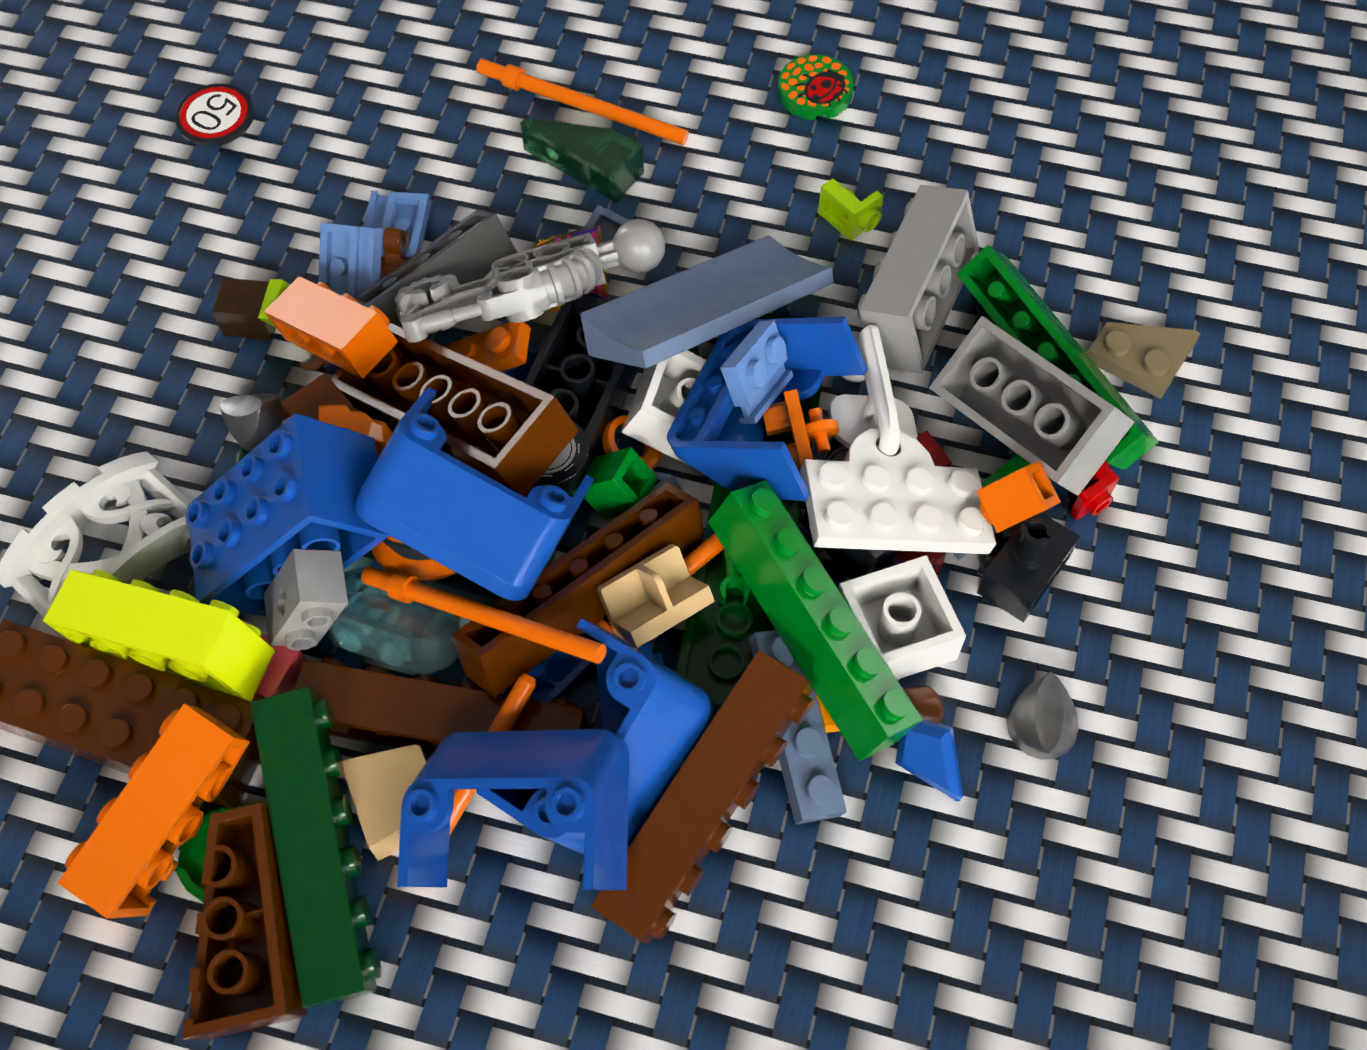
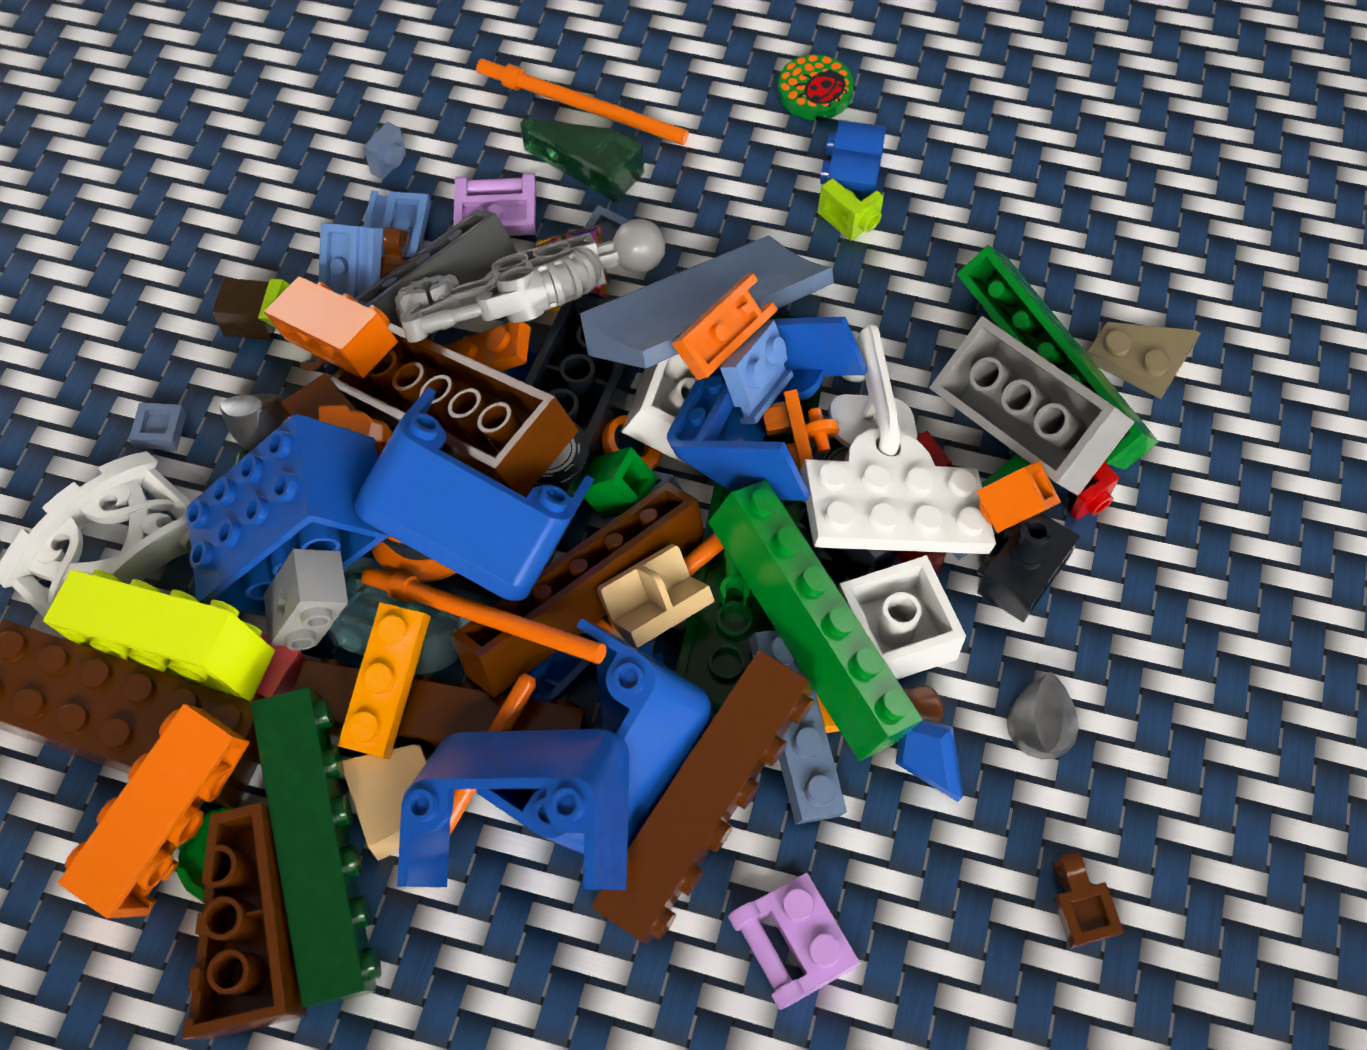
piece [175,84,254,146] -> none
light grey brick [858,185,979,374] -> none
none -> sand blue plate [129,402,187,451]
none -> light orange plate [338,603,431,759]
none -> sand blue plate [363,121,407,180]
none -> lavender plate [453,173,537,236]
none -> orange hinge [671,272,778,380]
none -> lavender plate [728,873,860,1010]
none -> blue brick [820,120,886,201]
none -> reddish brown plate [1053,851,1124,949]

